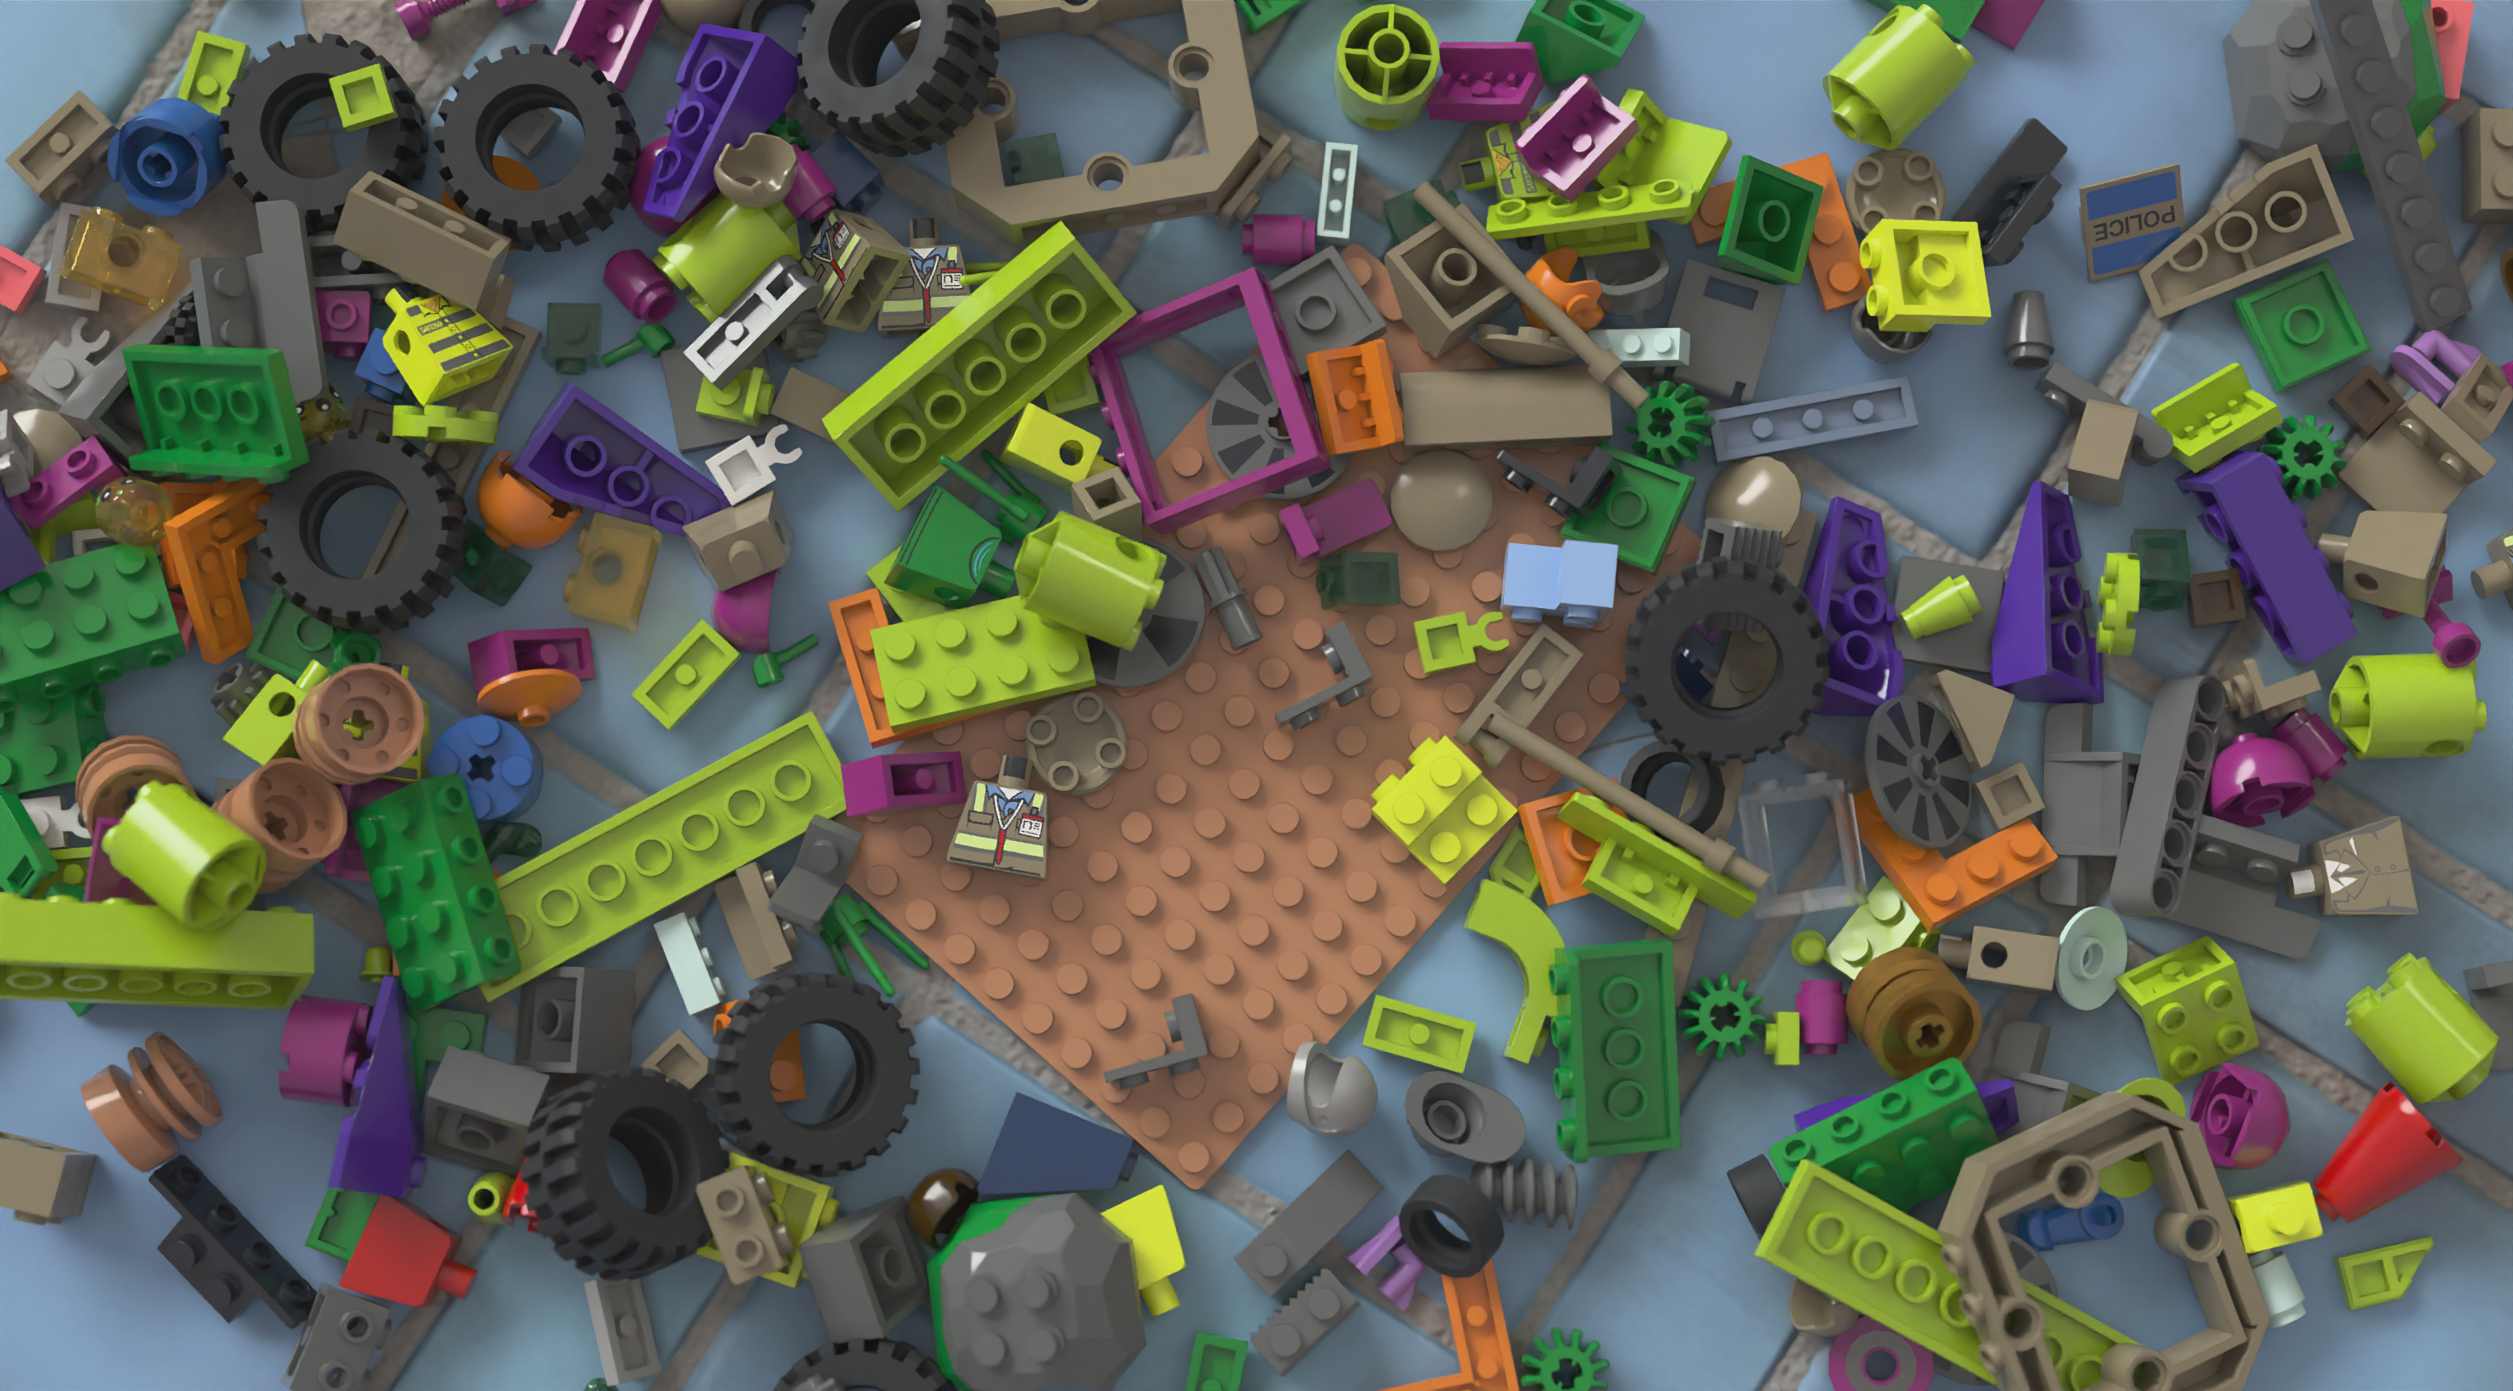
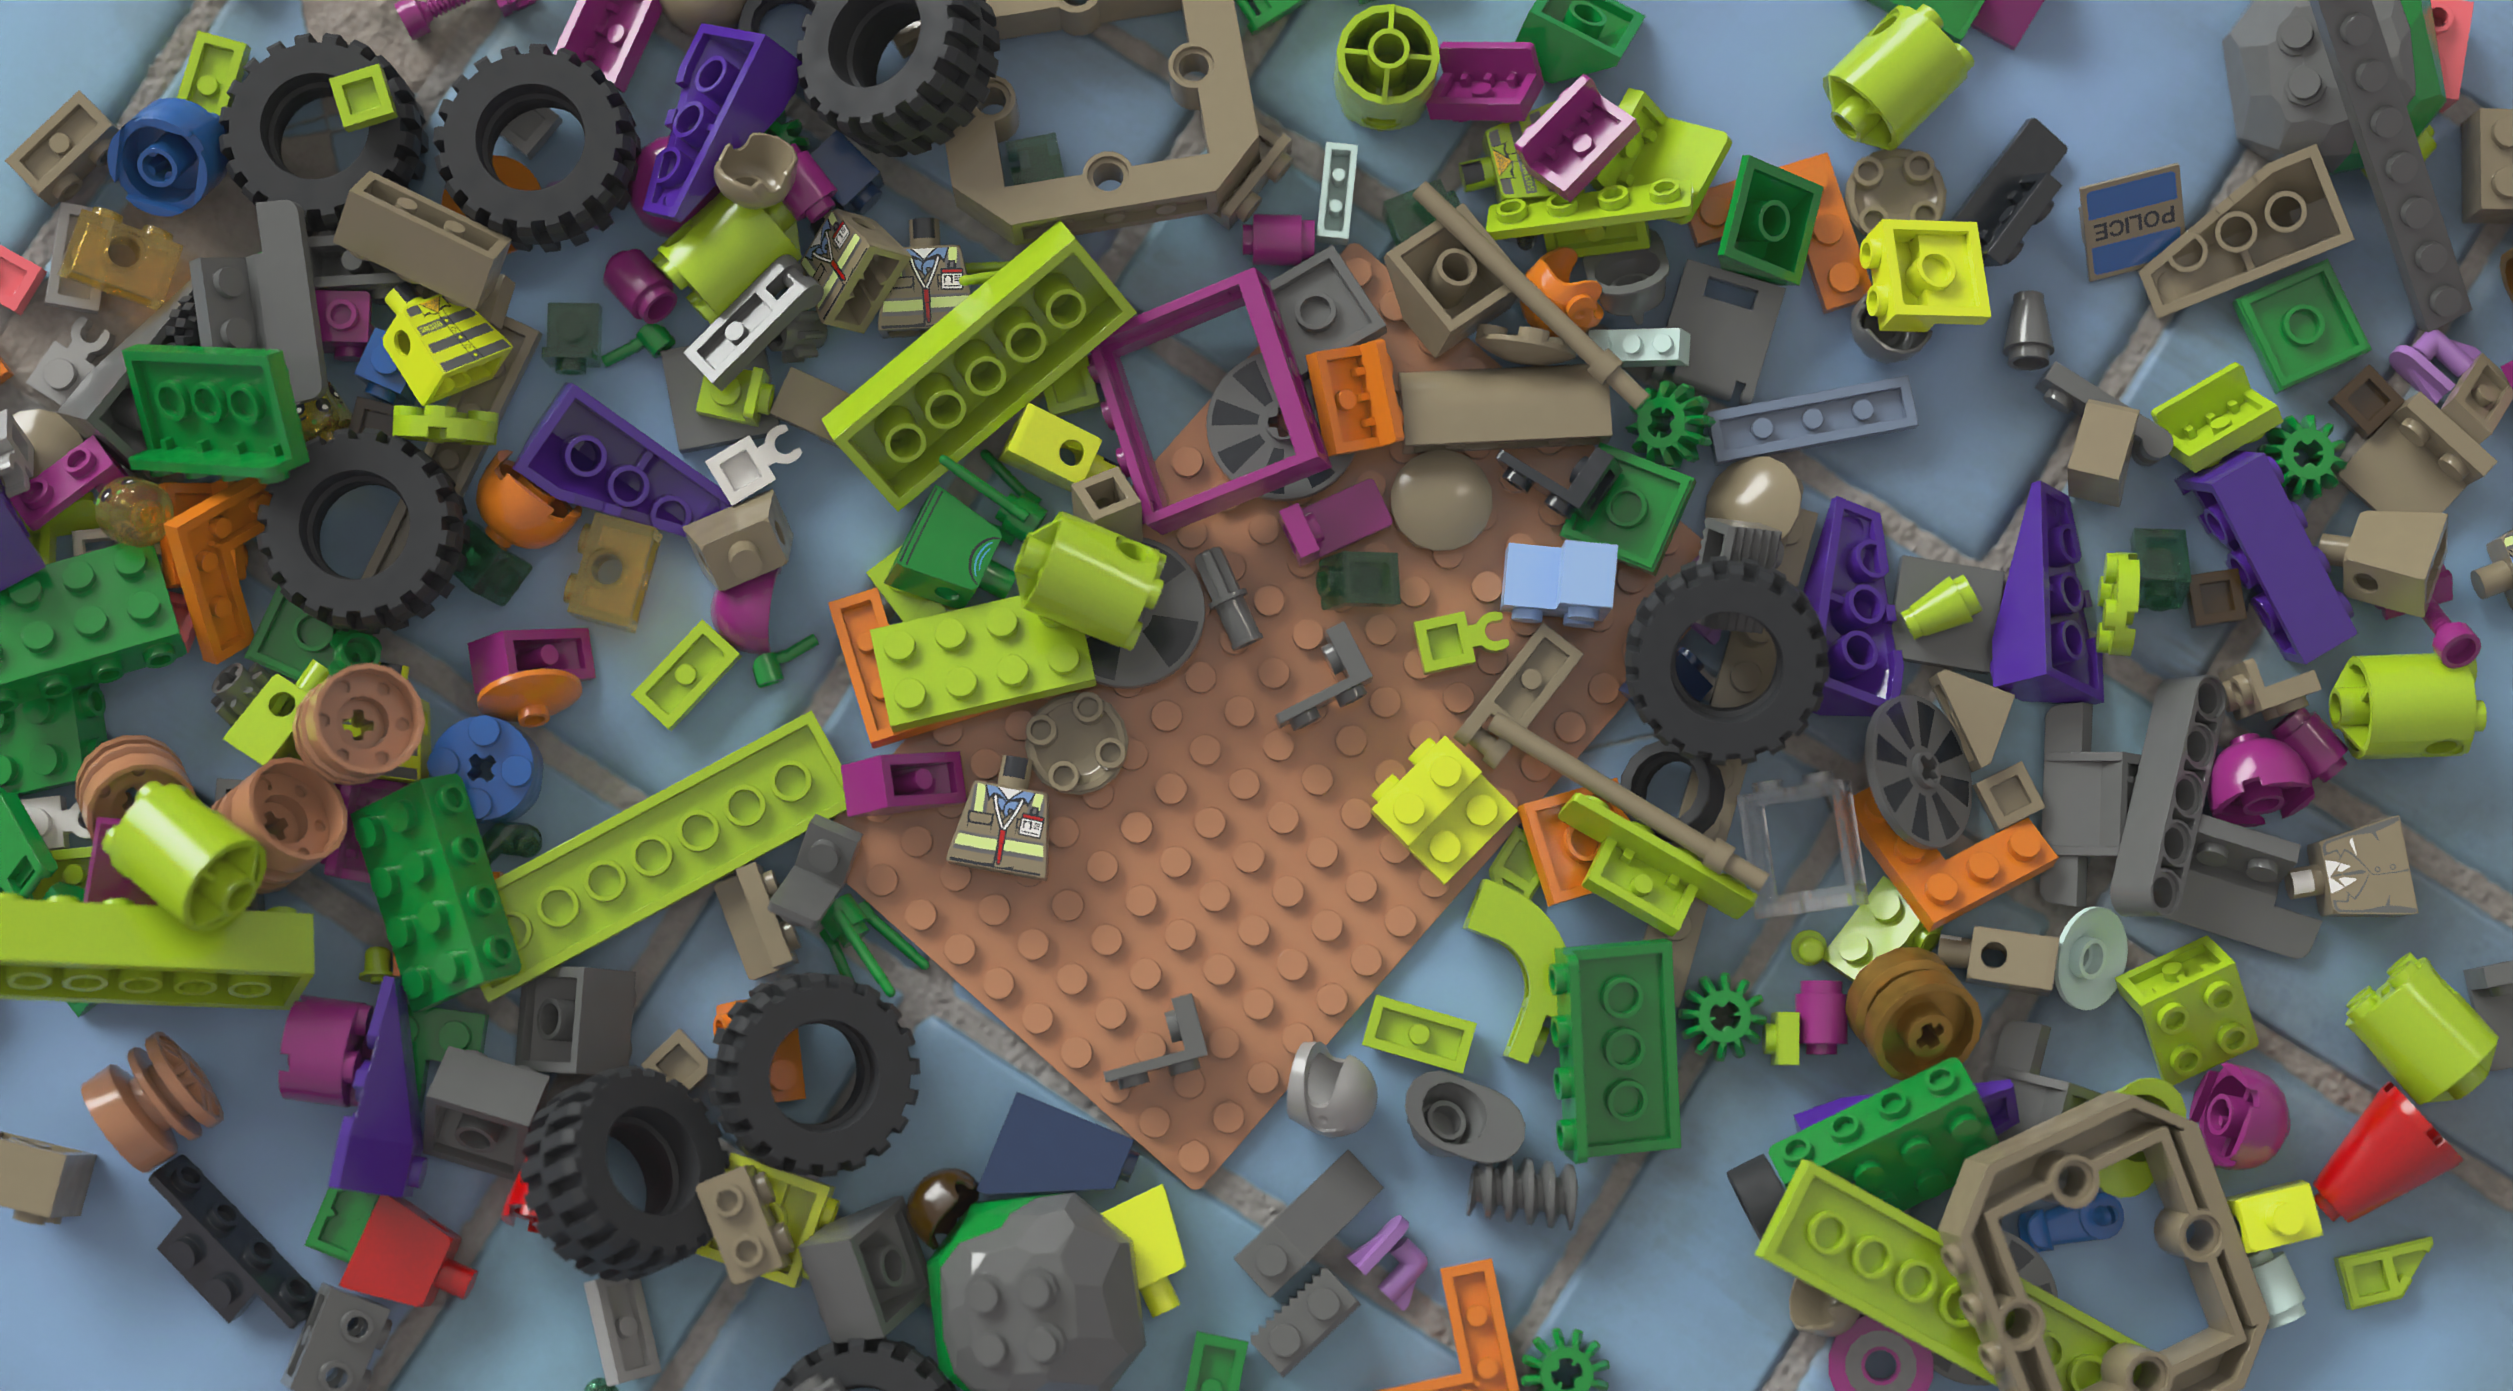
lime cone [468,1172,515,1225] -> none
light aqua piece [653,912,726,1016] -> none
black tyre [1398,1174,1504,1278] -> none

